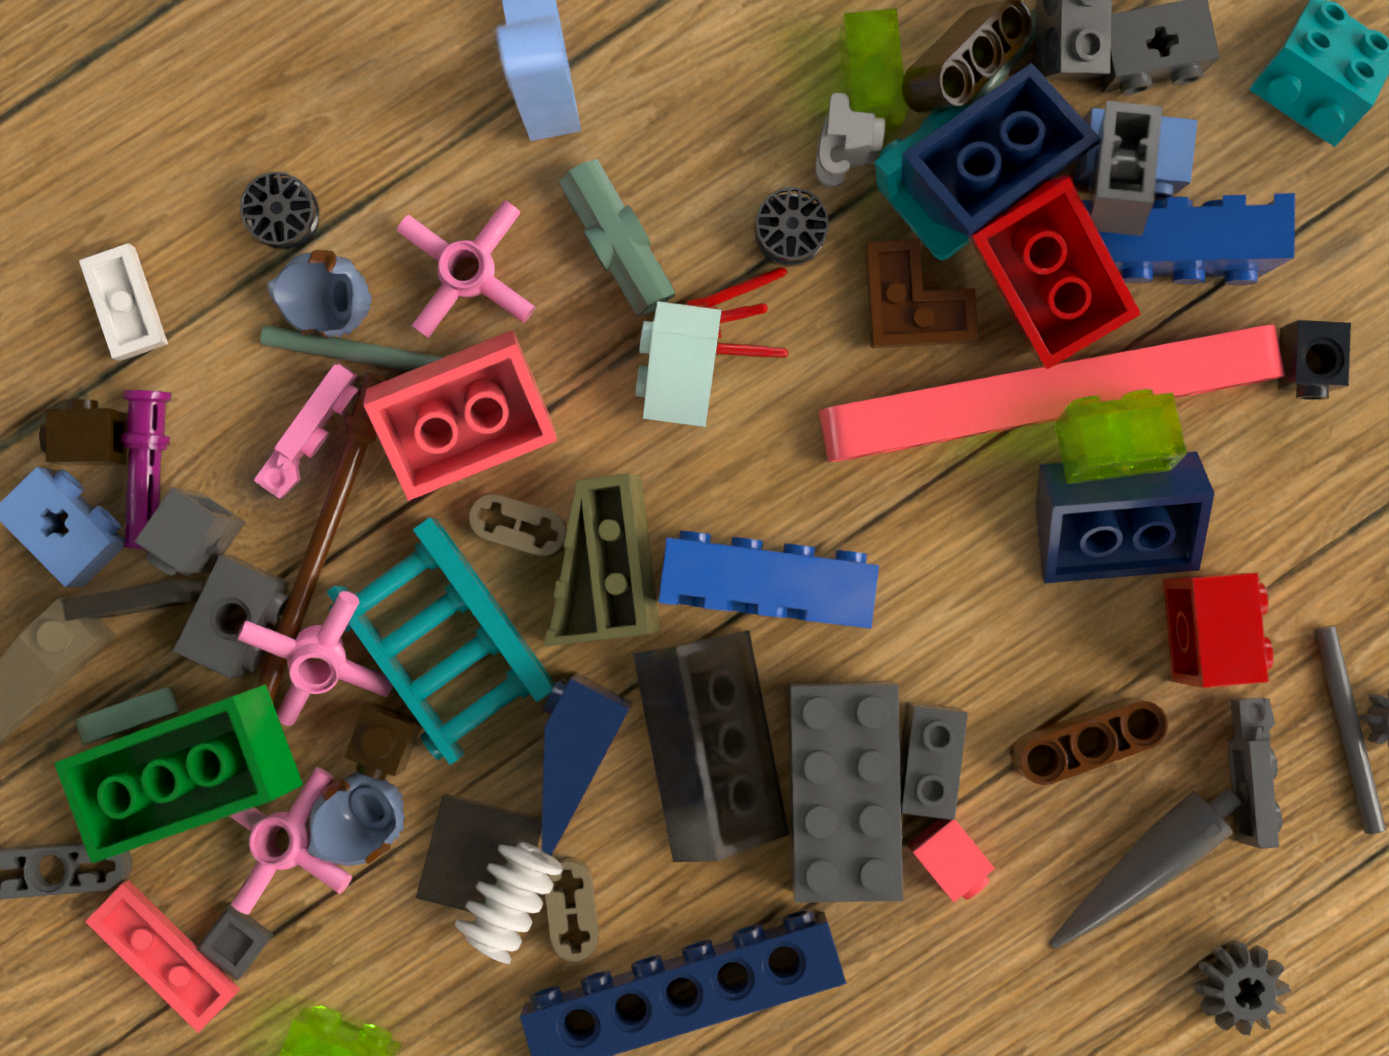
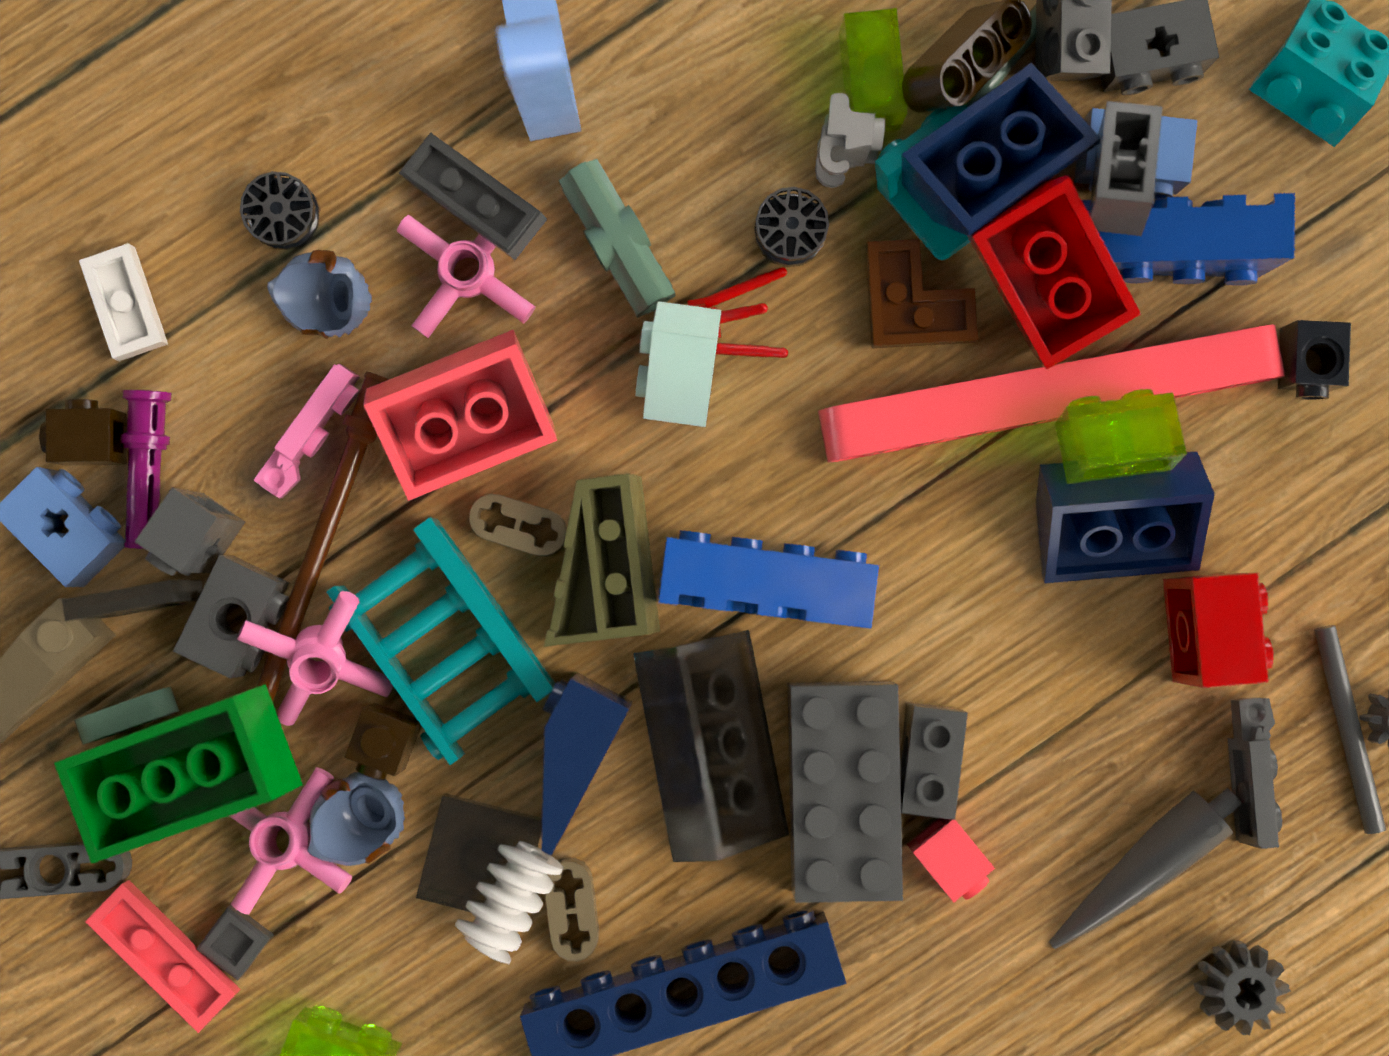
sand green bar [260,325,444,372] -> none
reddish brown beam [1010,697,1168,785] -> none
none -> dark grey tile [399,132,547,260]

